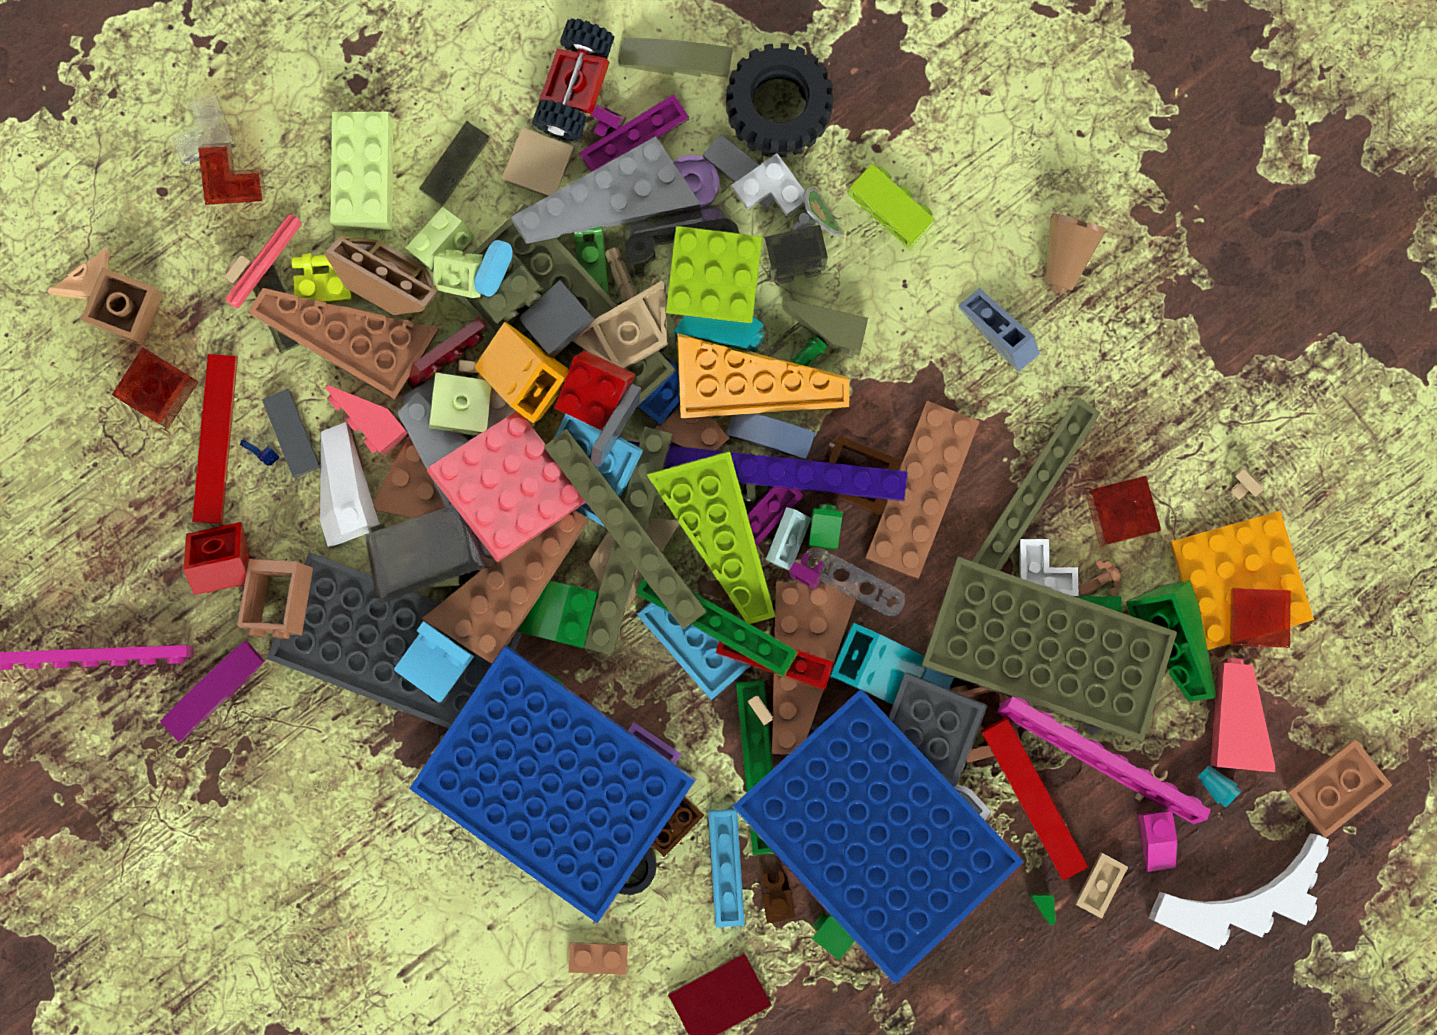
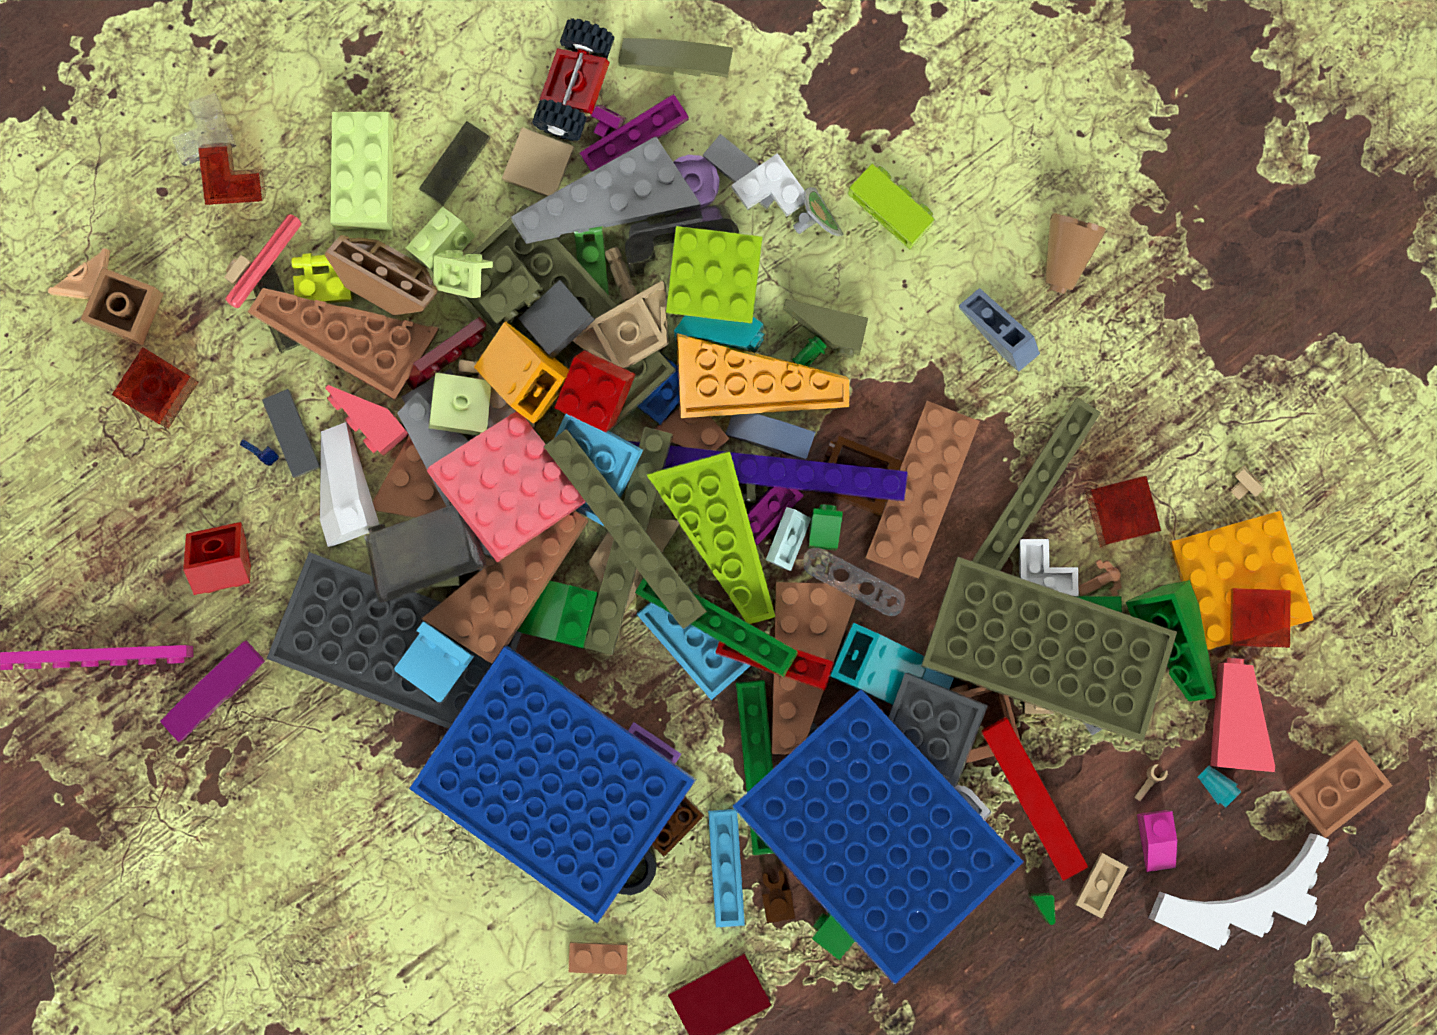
red tile [192,354,238,525] -> none
nougat window [237,559,313,639] -> none
medium azure tile [474,240,512,296] -> none
dark grey tile [591,384,641,467] -> none
black tyre [726,43,834,157] -> none
tan tile [748,696,773,725] -> none
clear smoke brick [763,225,828,284] -> none
magenta tile [789,553,823,591] -> none
dark pink plate [997,697,1211,825] -> none

